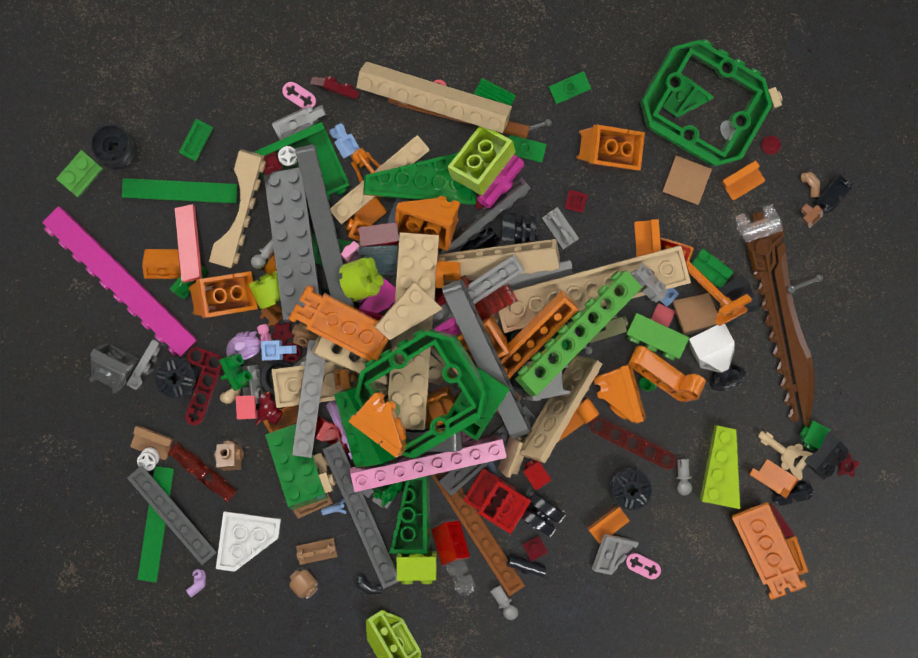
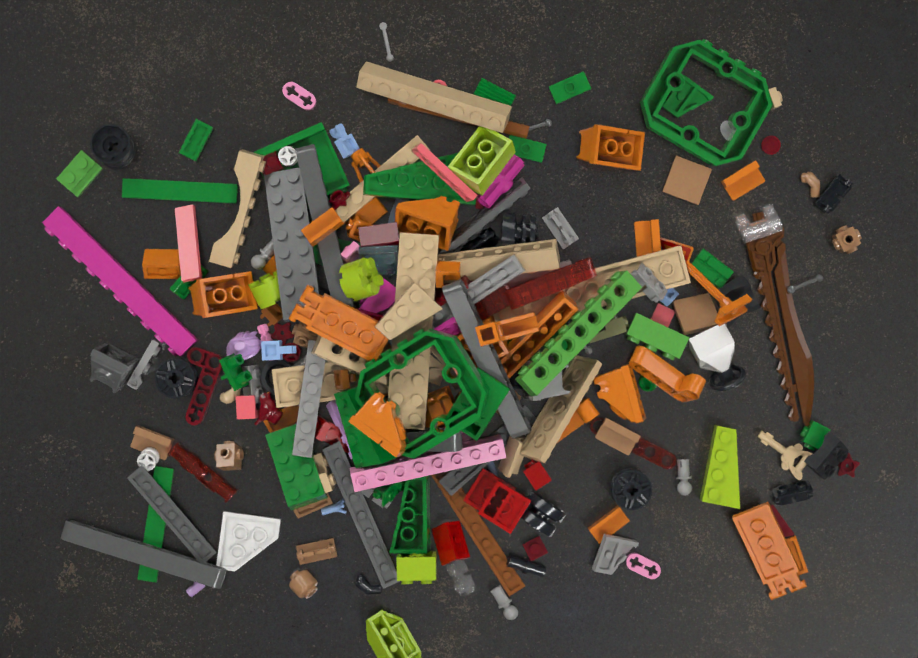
light grey hinge [272,105,325,140] -> none
dark red wing [310,76,359,99] -> none
dark red plate [564,189,588,213] -> none
orange panel [750,459,798,498] -> none
dark orange tile [801,203,823,228] -> none
none -> dark grey beam [61,519,227,589]
none -> orange panel [301,207,344,246]
none -> dark red plate [329,190,351,210]
none -> light grey hinge [379,22,394,62]
none -> coral tile [412,143,478,202]
none -> orange arch [475,312,540,347]
none -> clear red beam [504,257,597,310]
none -> medium nougat panel [595,417,641,455]
none -> medium nougat brick [832,225,862,254]

